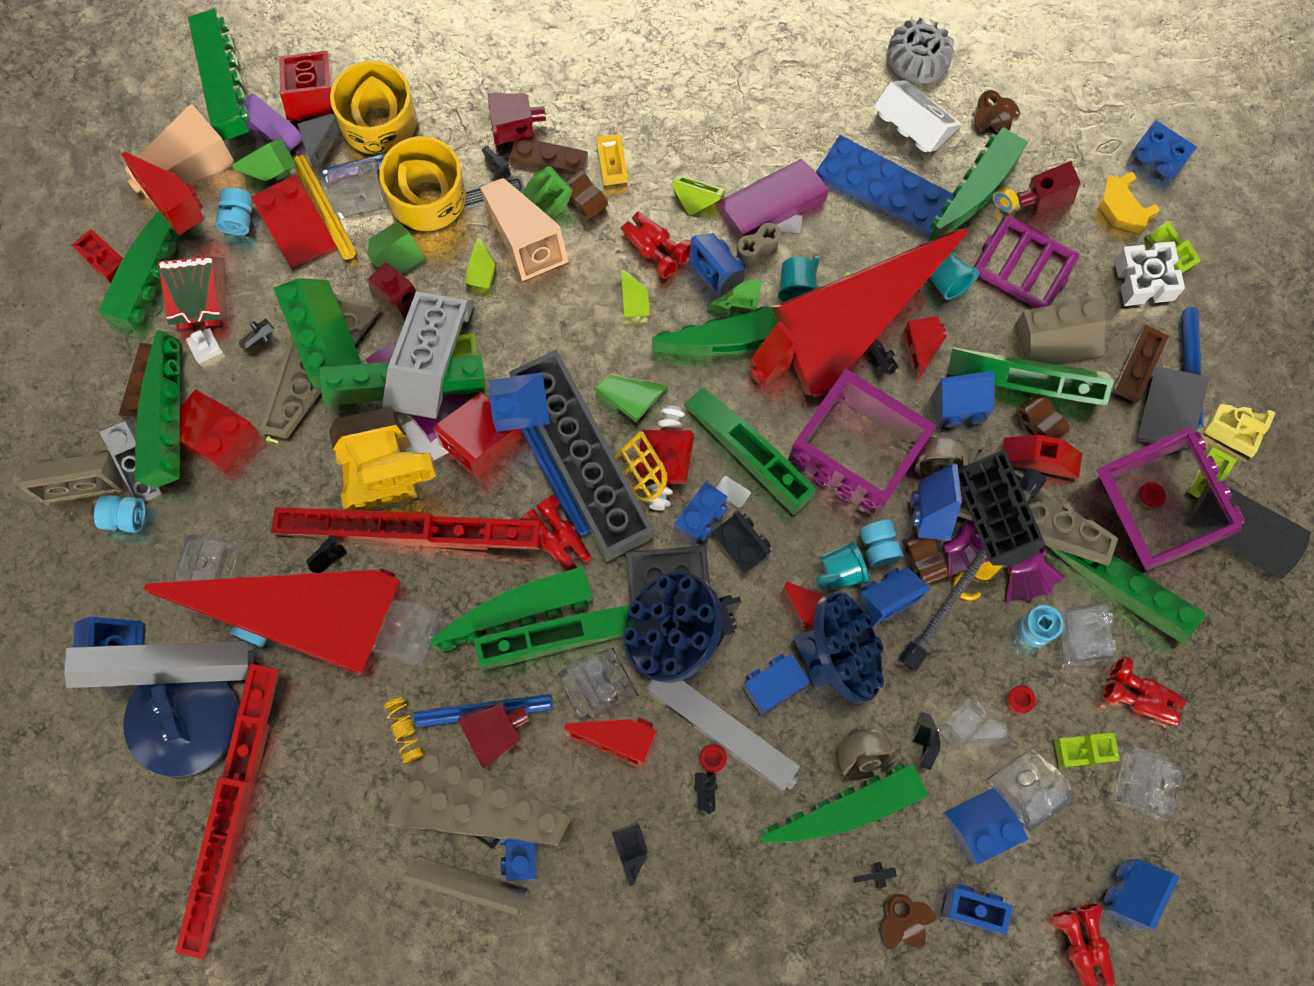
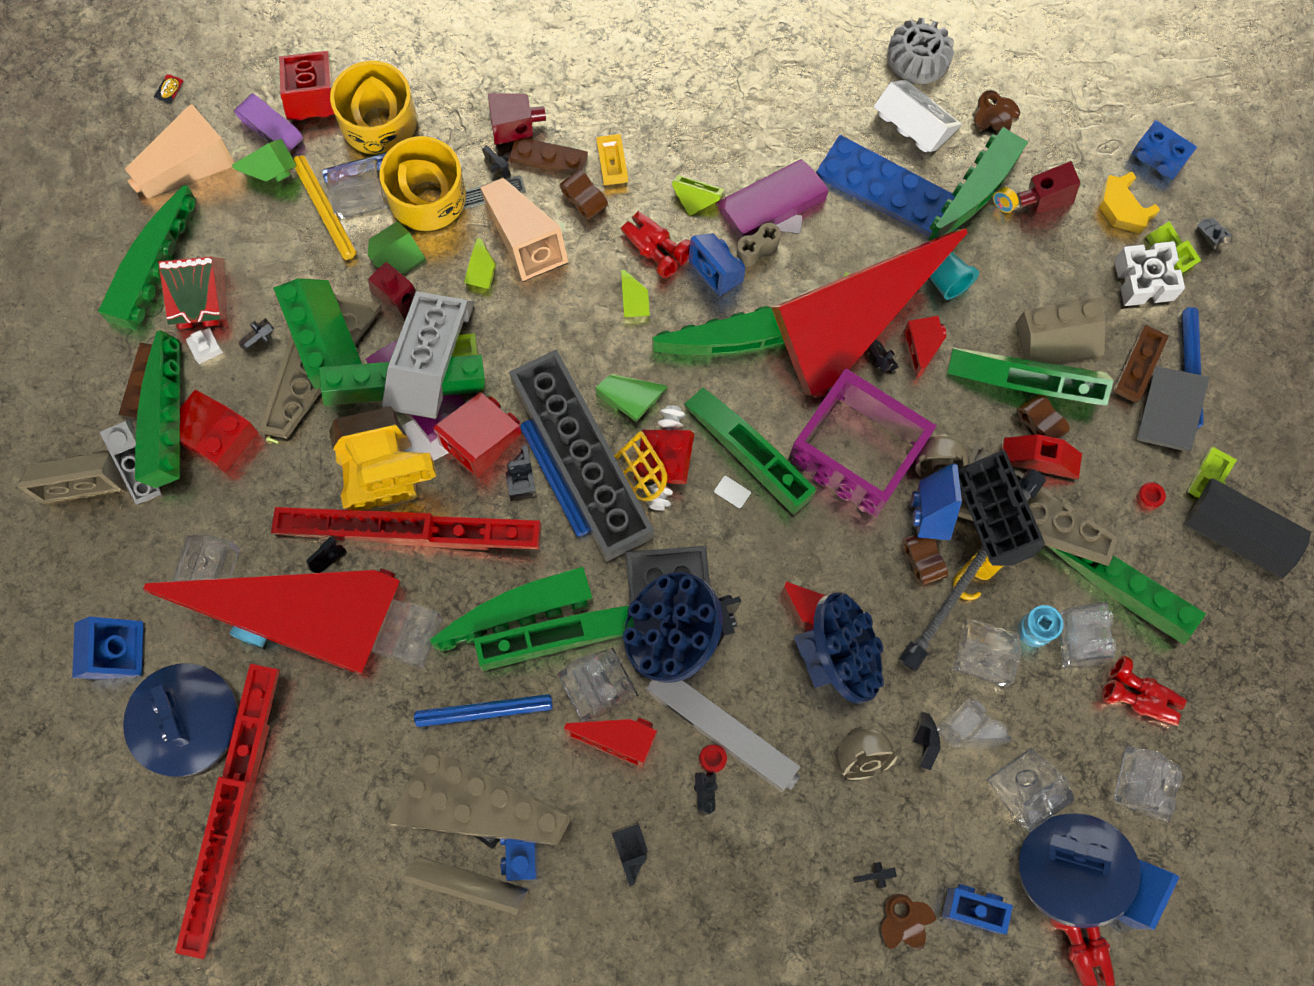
light grey brick [64,641,254,688] -> none
red piece [72,229,123,283] -> none
medium azure wheel [94,494,146,533] -> none
red slope [121,152,204,236] -> none
green brick [188,8,251,141] -> none
medium azure wheel [215,188,253,235] -> none
red slope [250,174,337,270] -> none
dark grey slope [298,114,340,168] -> none
yellow piece [384,697,424,763] -> none
dark red torso [458,702,531,768] -> none
blue slope [489,372,550,432] -> none
red piece [519,494,592,571] -> none
bright green slope [523,166,573,219] -> none
blue brick [673,481,728,546] -> none
bright green slope [707,280,762,316] -> none
black bracket [711,510,771,576] -> none
blue brick [743,653,810,715] -> none
red slope [749,321,798,388] -> none
green slope [757,763,929,844] -> none
teal hat [778,256,820,302] -> none
teal hat [816,541,869,590] -> none
blue slope [857,567,930,626] -> none
medium azure wheel [859,520,904,567] -> none
blue slope [930,371,994,428] -> none
magenta arm [943,519,990,578] -> none
blue slope [943,788,1029,865] -> none
magenta bar [974,215,1079,308] -> none
magenta arm [1006,548,1065,602] -> none
red tile [1006,685,1036,714] -> none
lime slope [1054,733,1120,768] -> none
magenta window [1096,426,1245,572] -> none
light yellow slope [1203,404,1275,458] -> none
none -> sticker [154,74,184,104]
none -> black slope [506,444,537,501]
none -> clear slope [952,617,1021,687]
none -> dark blue bracket [1019,813,1141,928]
none -> piece [1197,218,1233,249]

